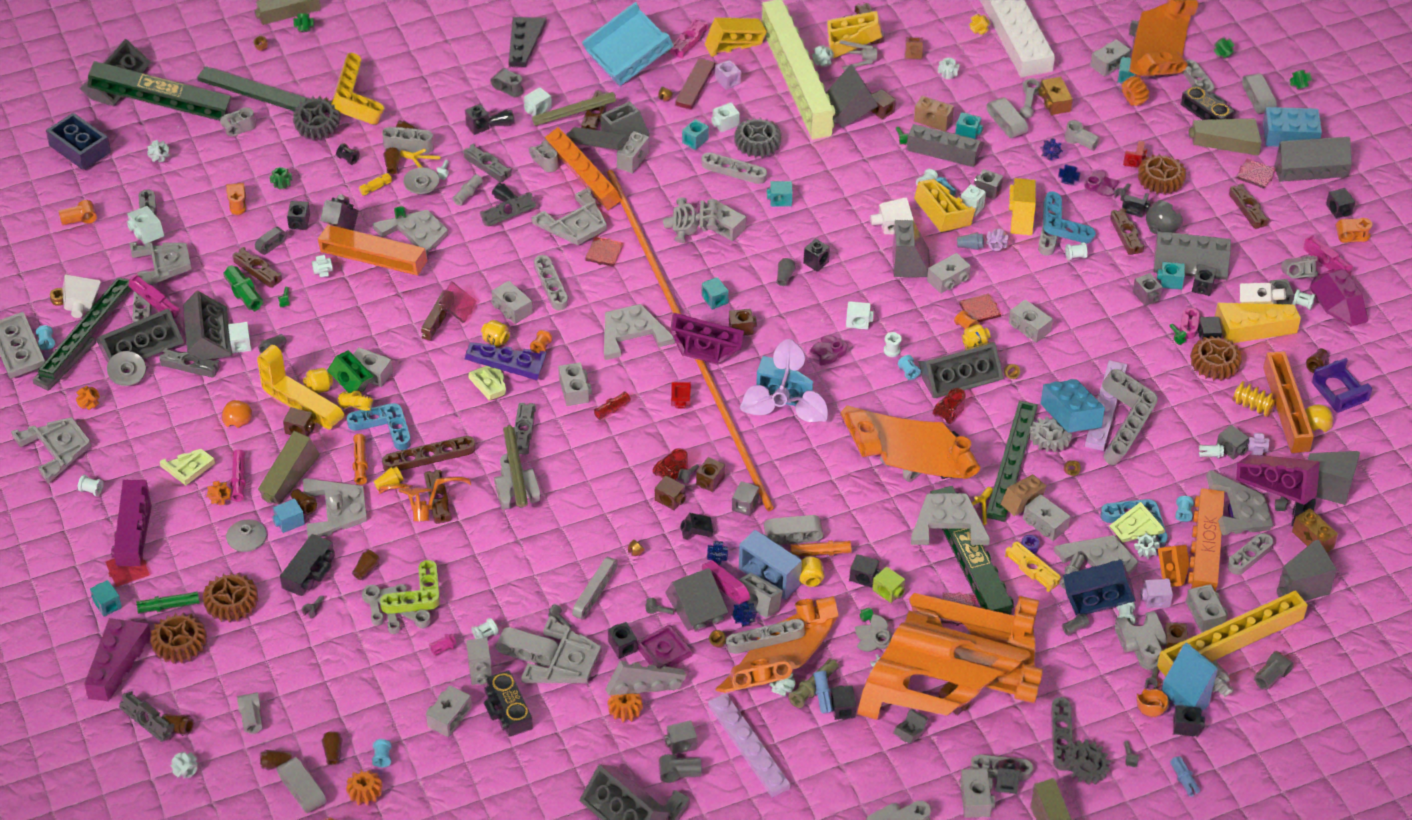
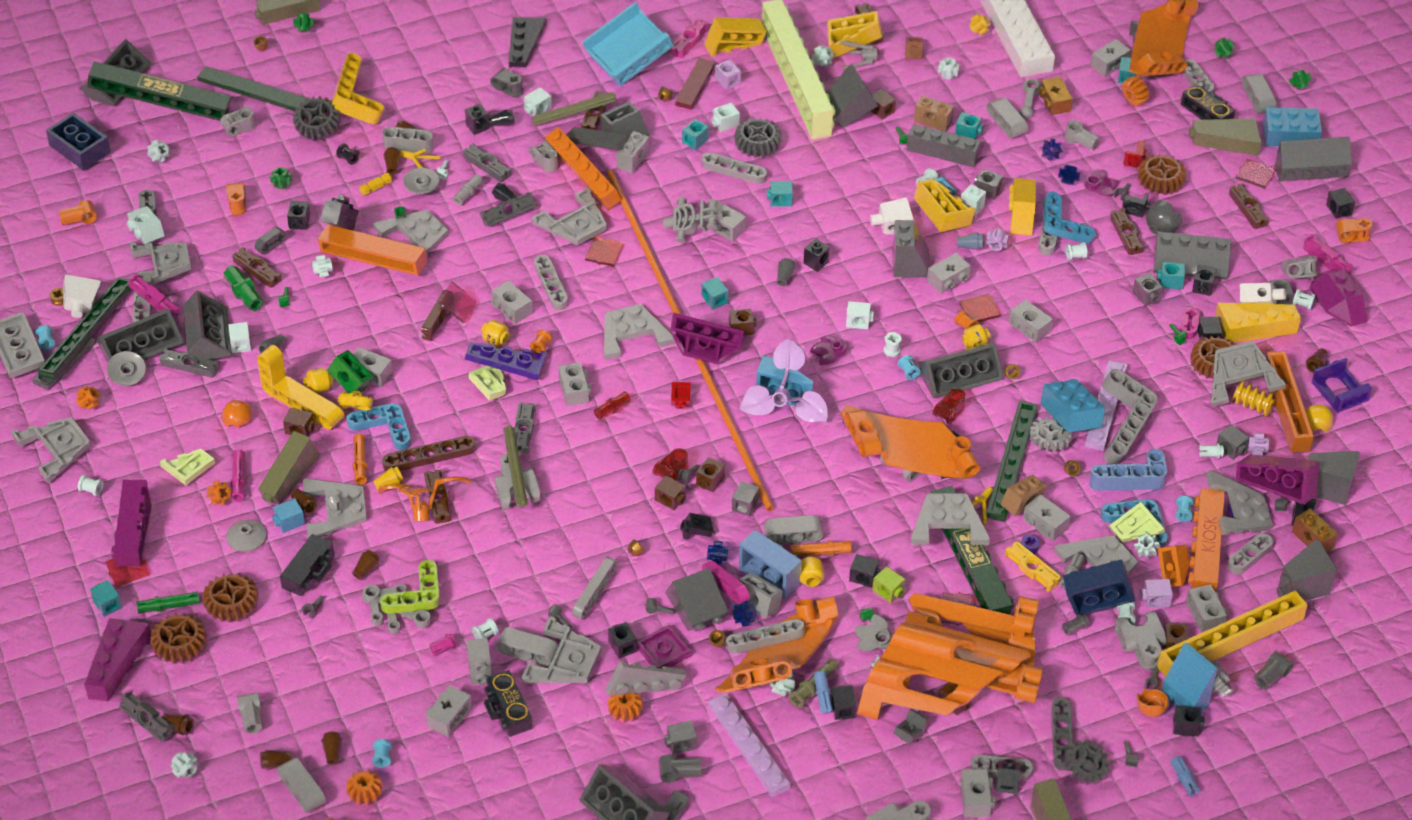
none -> medium blue beam [1089,449,1167,491]
none -> light grey wing [1211,341,1286,407]

